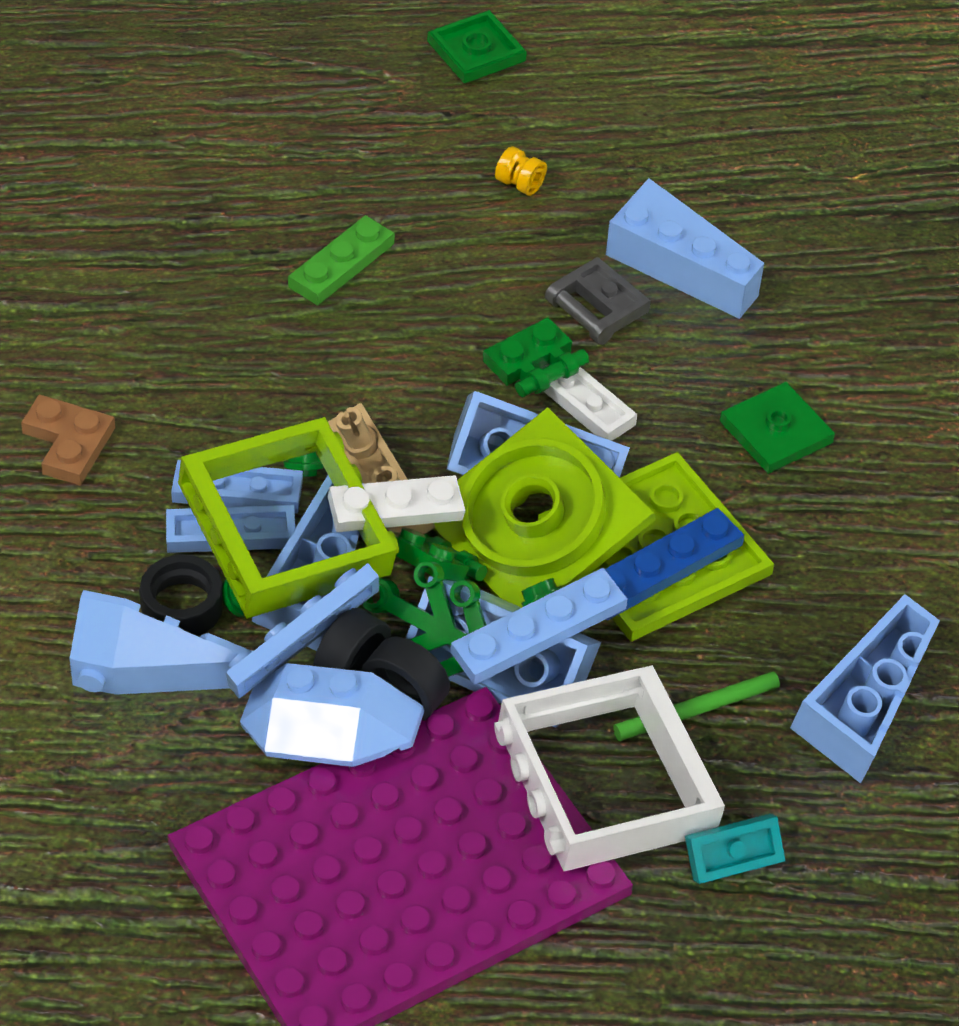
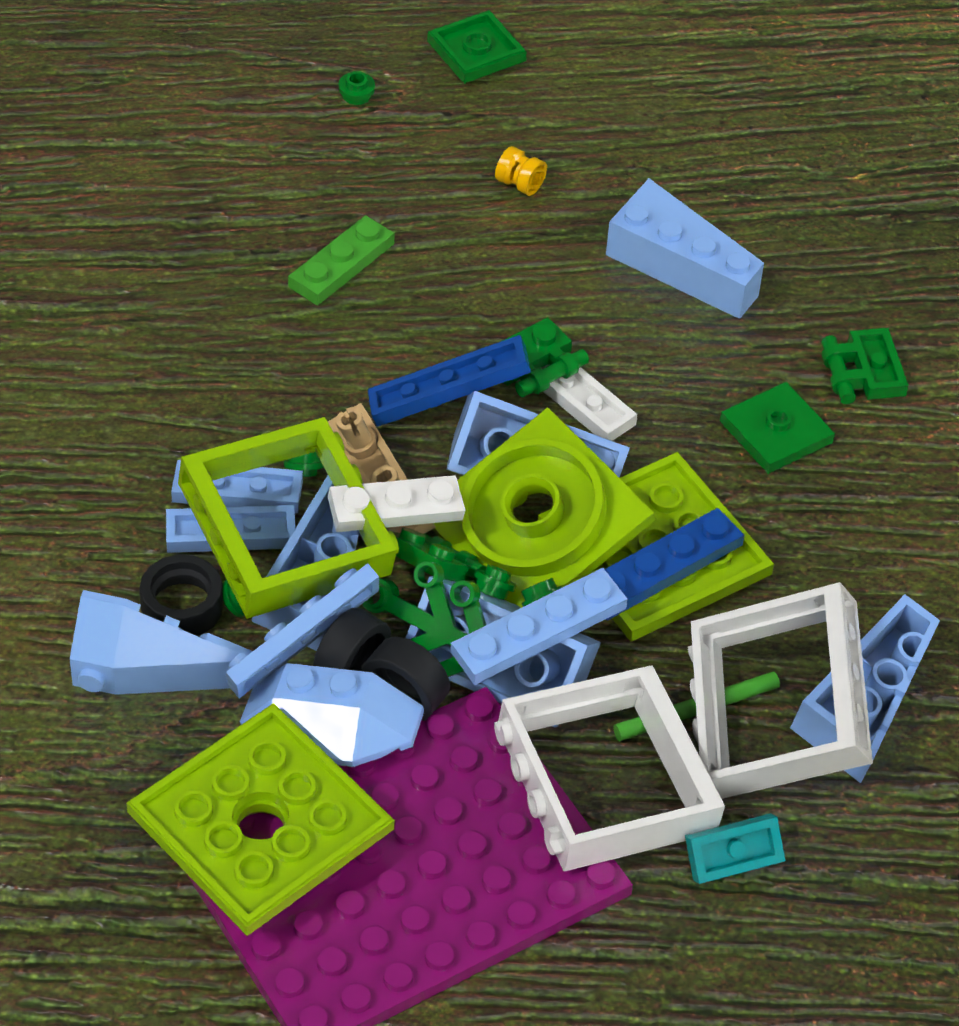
medium nougat plate [21,394,115,486] -> none
flat silver plate [545,257,651,345] -> none
none -> lime piece [126,703,395,936]
none -> green plate [338,71,375,105]
none -> blue plate [368,335,531,427]
none -> green plate [474,564,517,600]
none -> white window [688,582,873,799]
none -> green plate [821,328,909,404]

